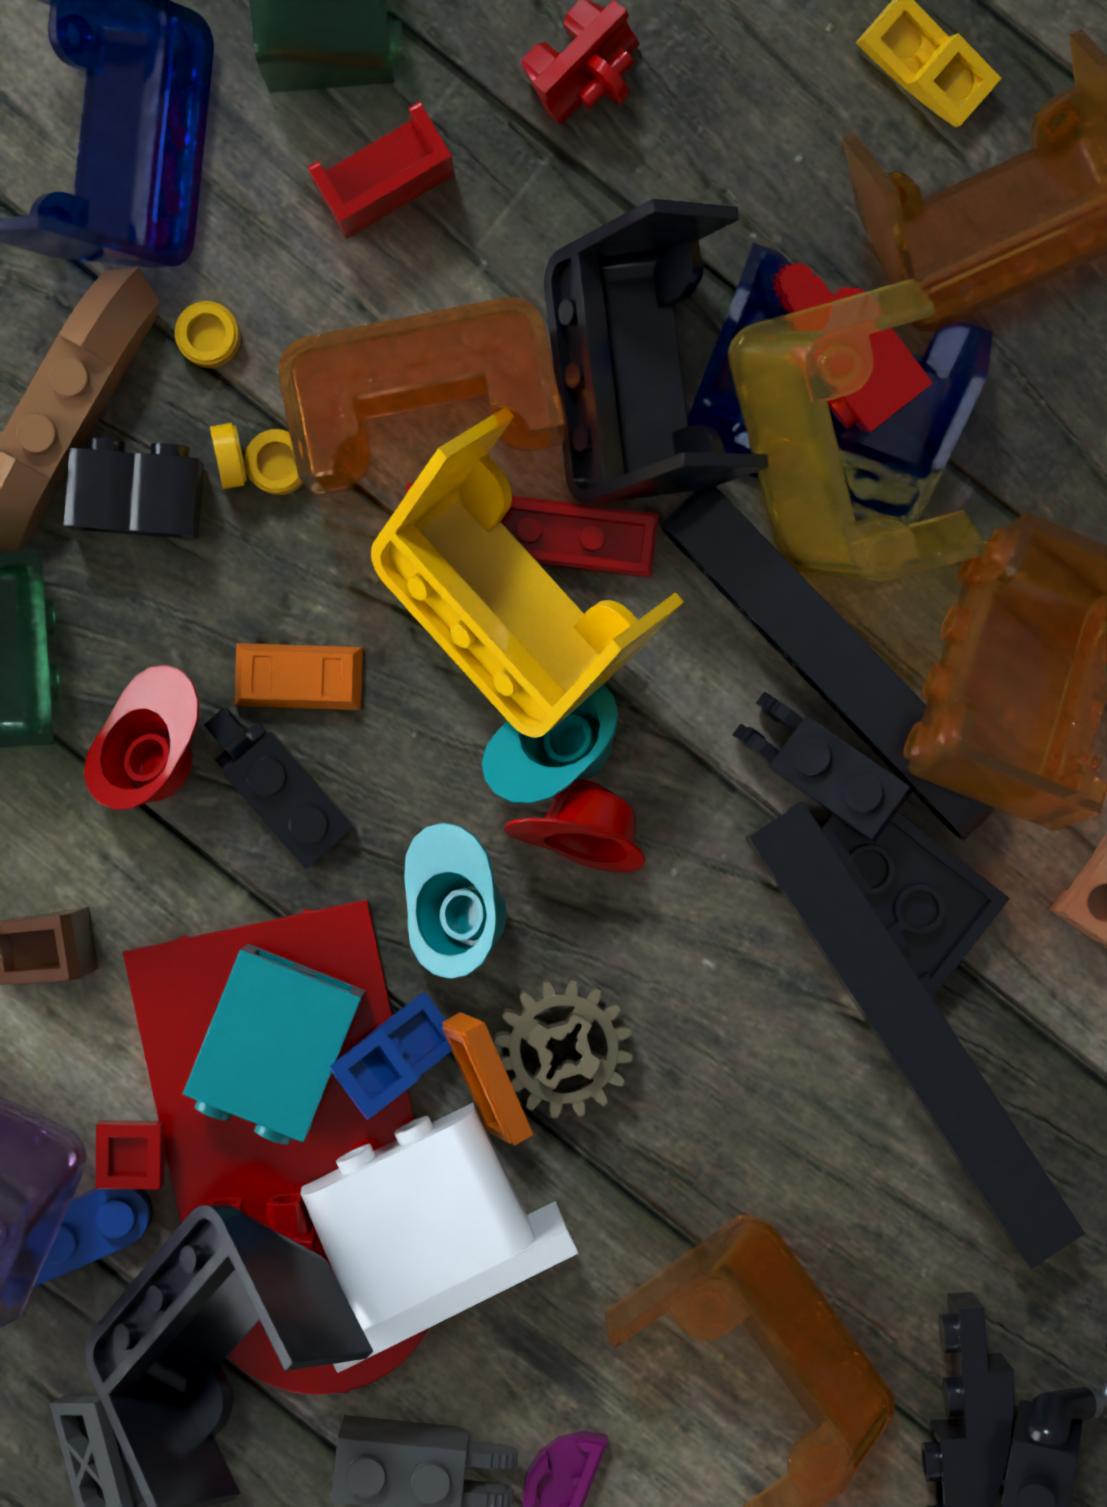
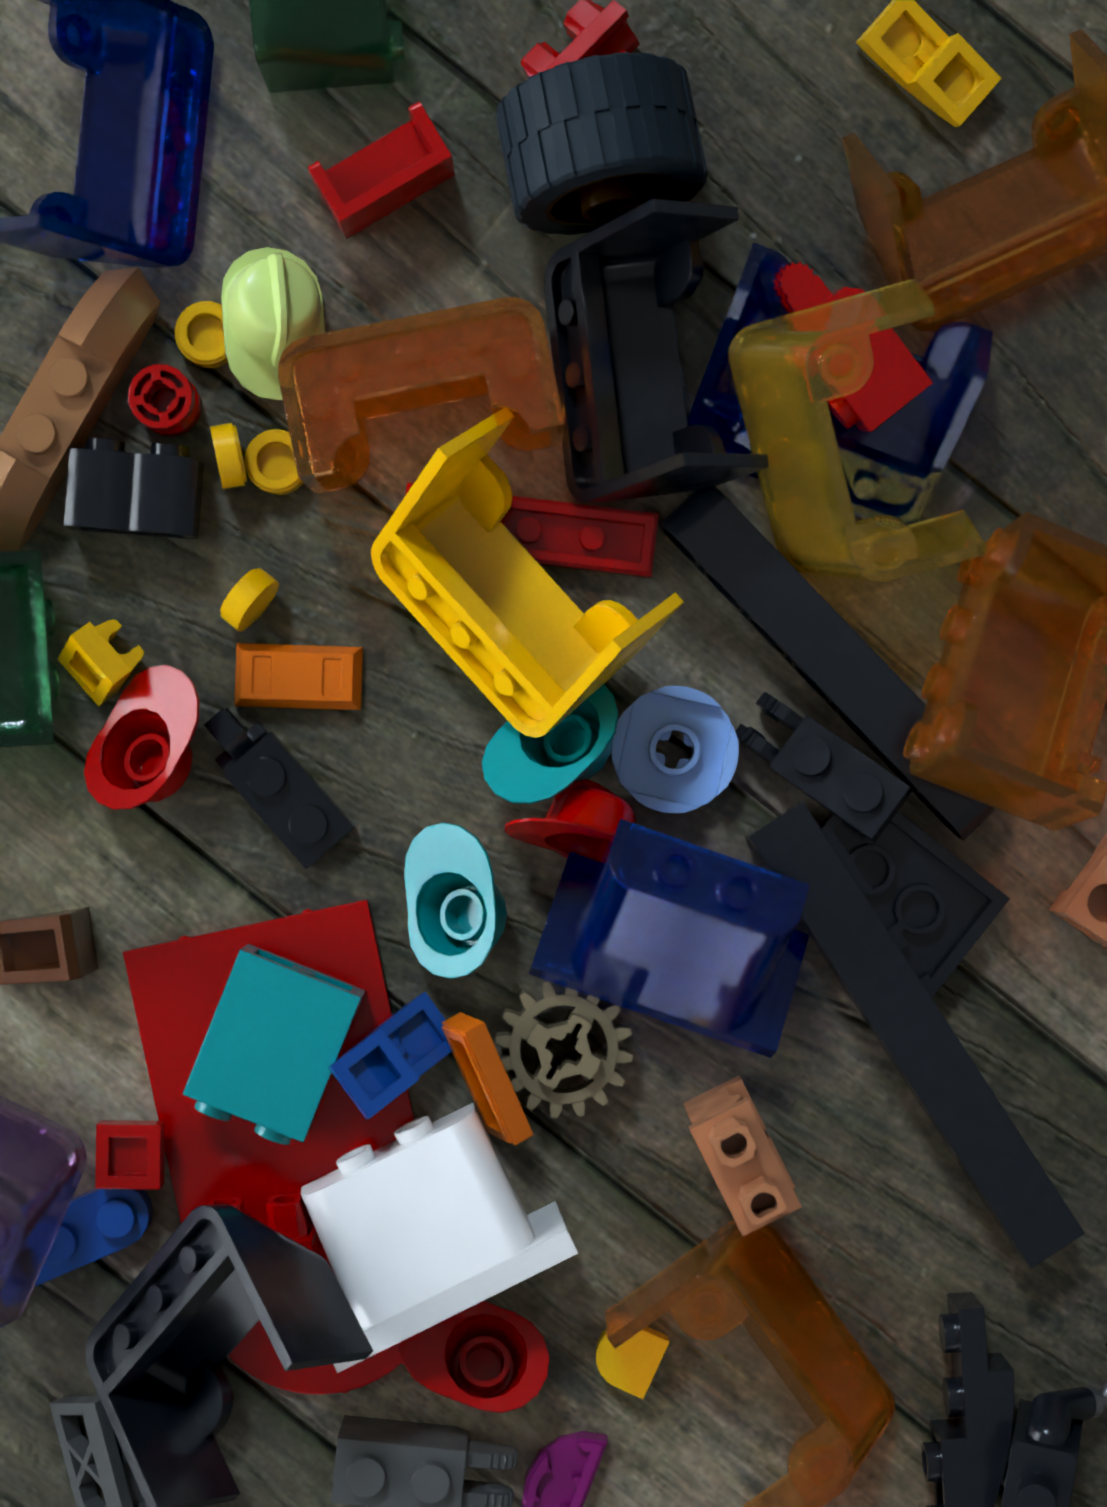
none -> yellow tile [57,619,144,707]
none -> red wheel [128,364,202,437]
none -> yellow tile [220,568,279,632]
none -> yellowish green piece [221,247,326,401]
none -> red piece [398,1301,549,1413]
none -> black wheel [495,52,708,235]
none -> clear blue windscreen [528,819,810,1058]
none -> yellow tile [595,1320,670,1399]
none -> light blue plate [611,686,739,813]
none -> nougat hips [683,1075,802,1236]

